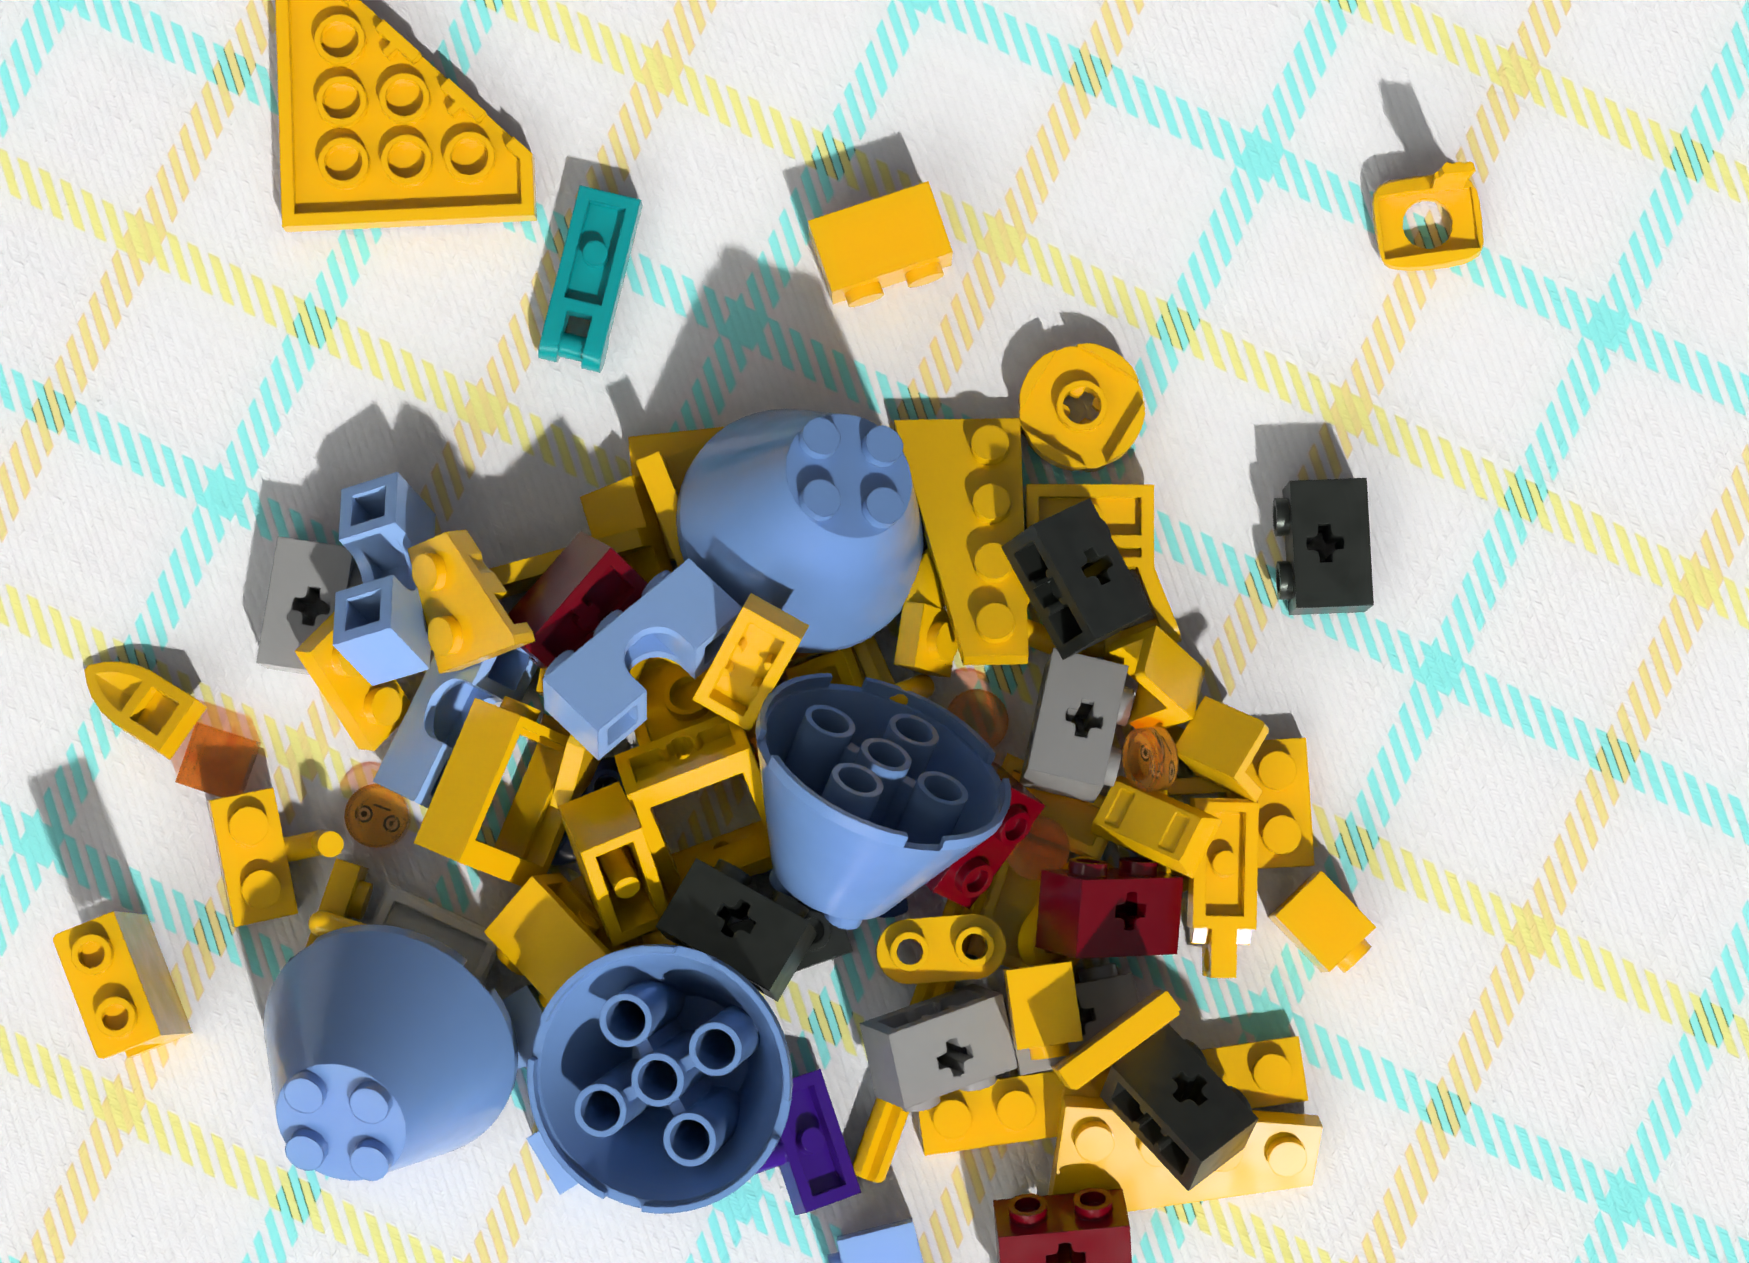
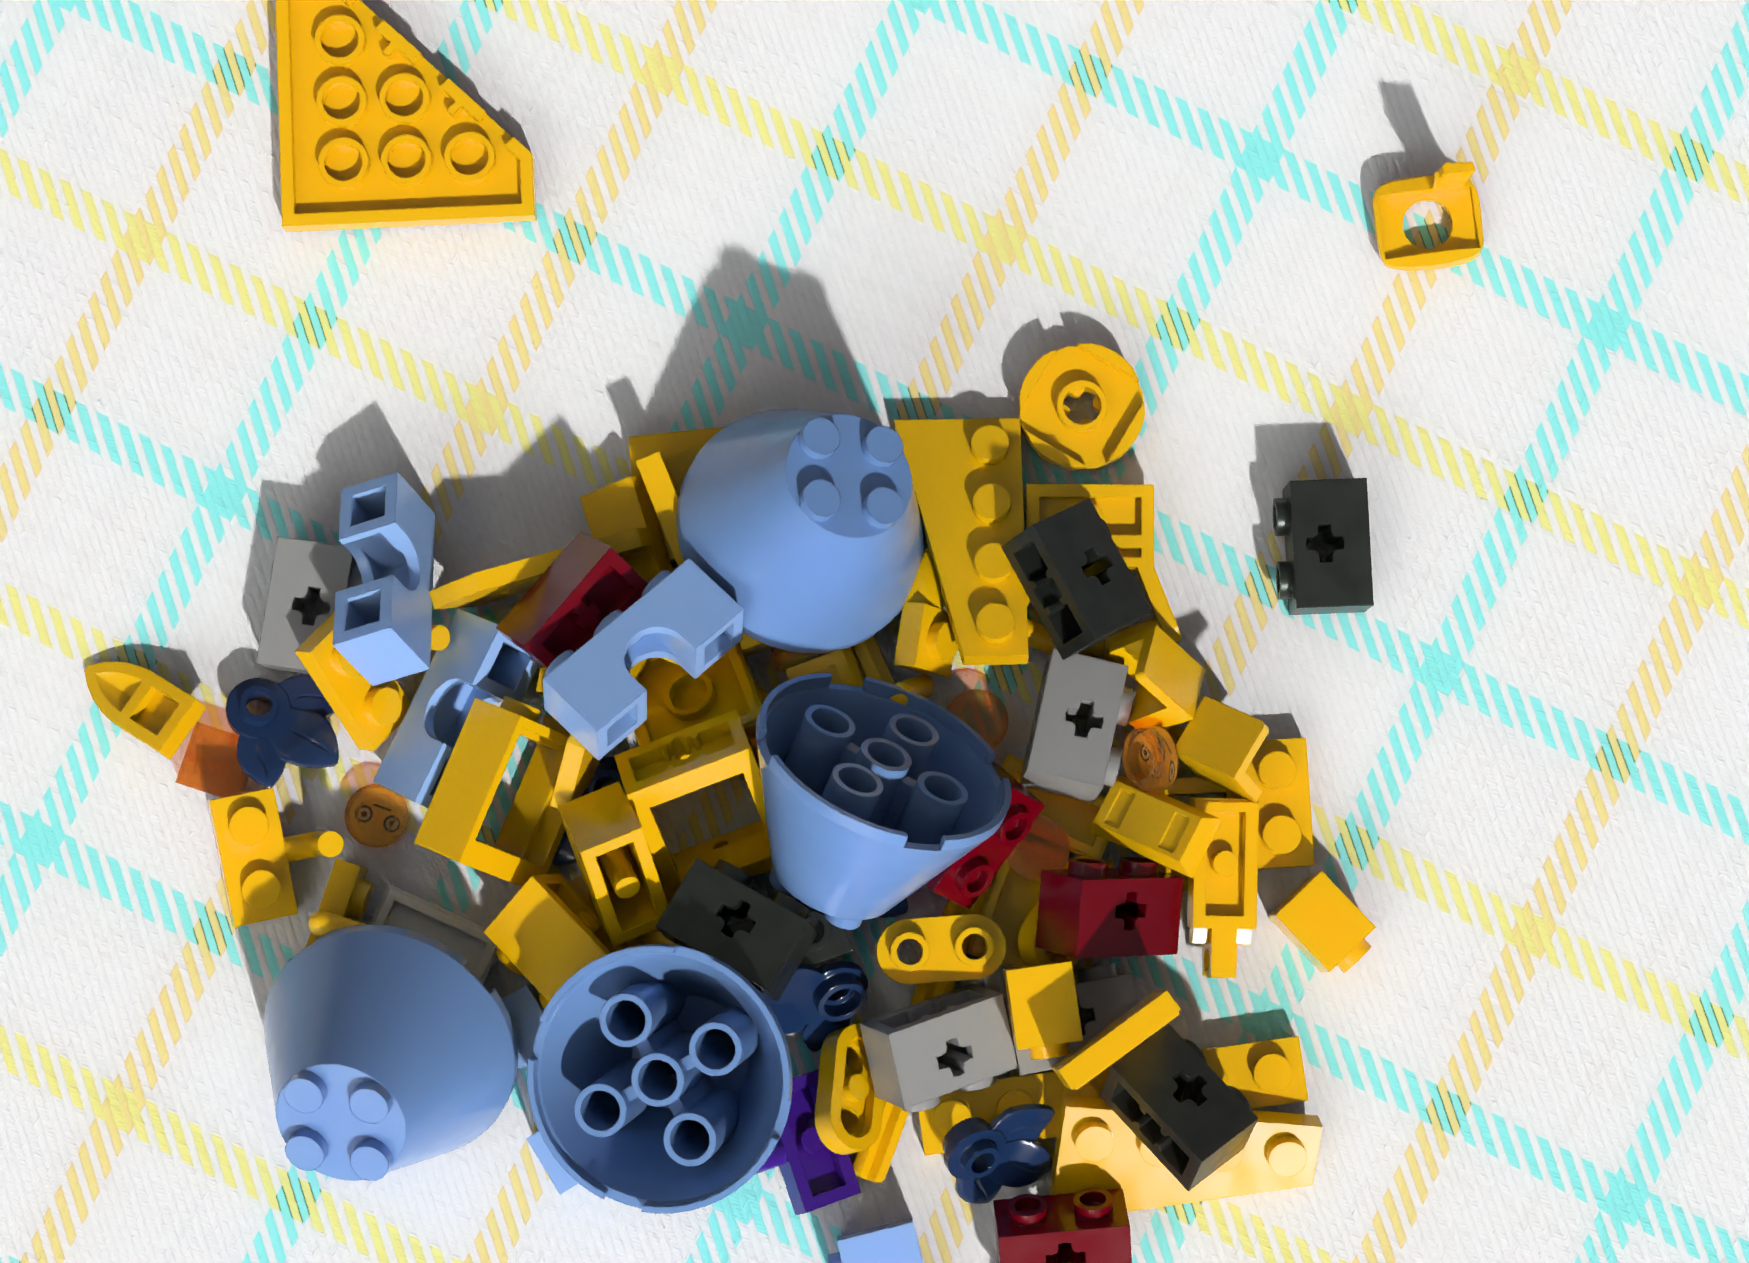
yellow panel [53,911,193,1059] -> none
yellow wing [407,529,535,674] -> none
teal plate [538,185,643,373] -> none
yellow tile [692,593,809,732] -> none
yellow brick [808,181,953,307] -> none
none -> dark blue plate [225,674,339,789]
none -> dark blue plate [759,961,868,1052]
none -> yellow plate [815,1024,884,1155]
none -> dark blue plate [942,1104,1055,1204]

